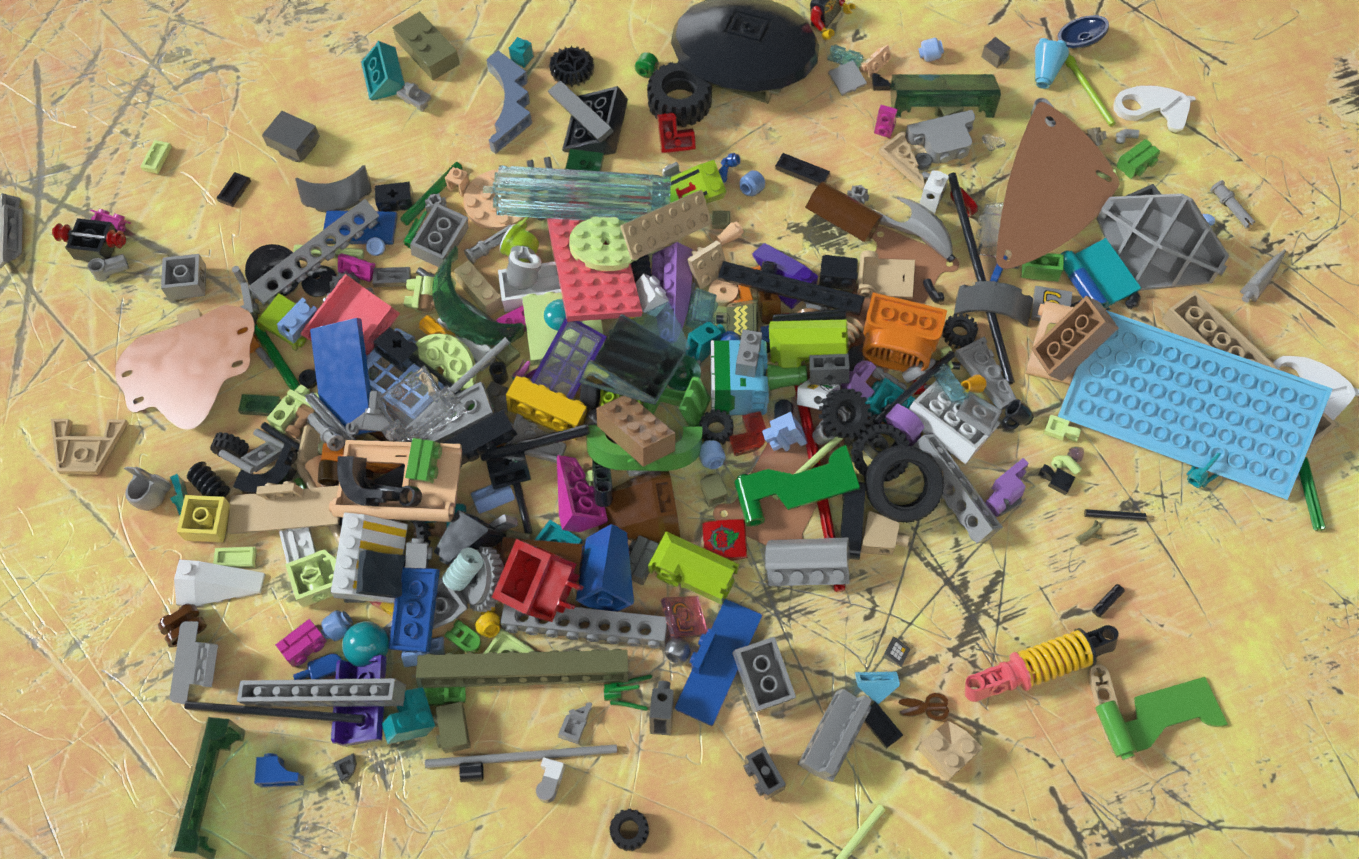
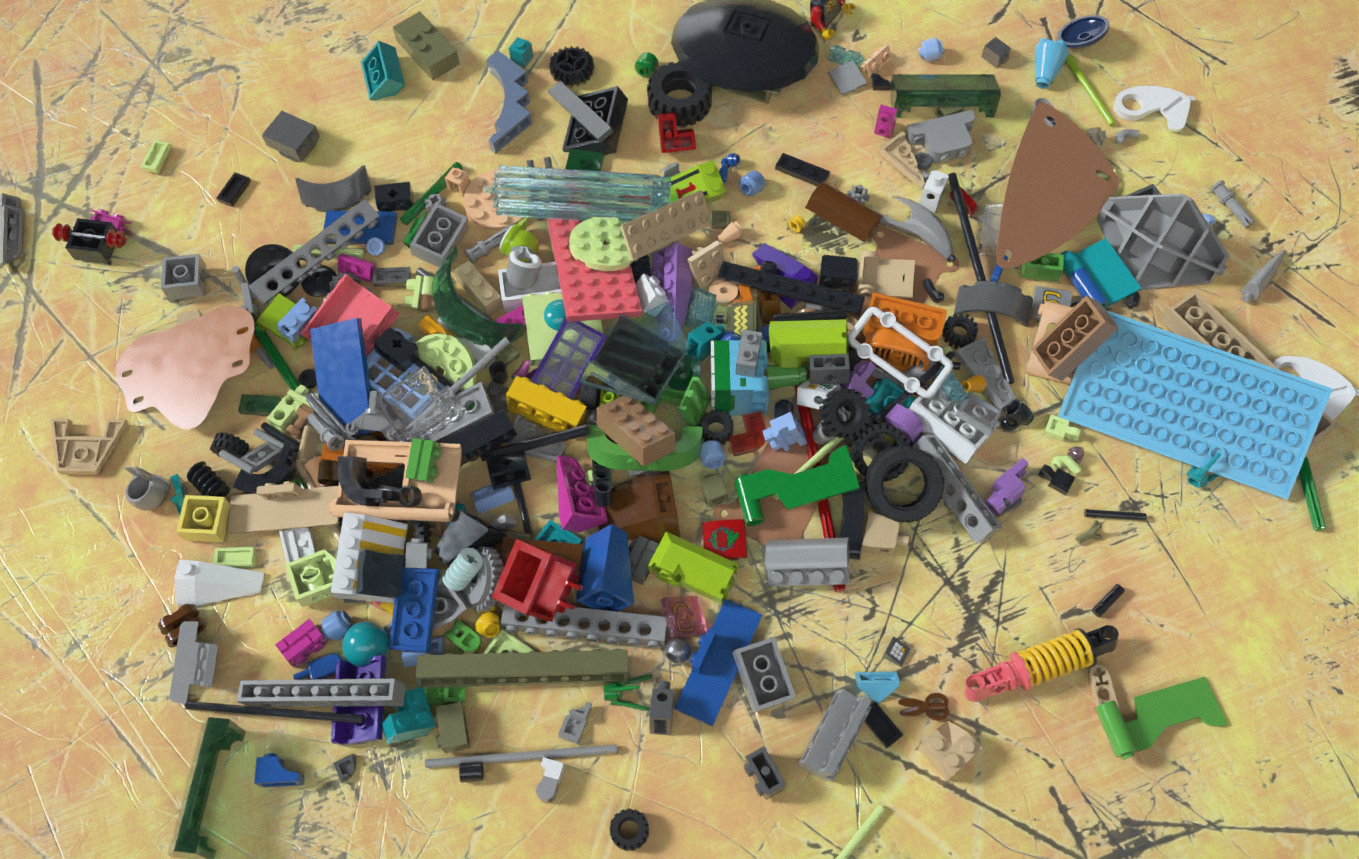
light grey piece [88,254,129,282] -> none
light grey hips [396,82,431,112] -> none
bright green brick [1117,139,1160,179] -> none
none -> yellow bush [788,214,806,233]
none -> white bar [847,307,953,398]

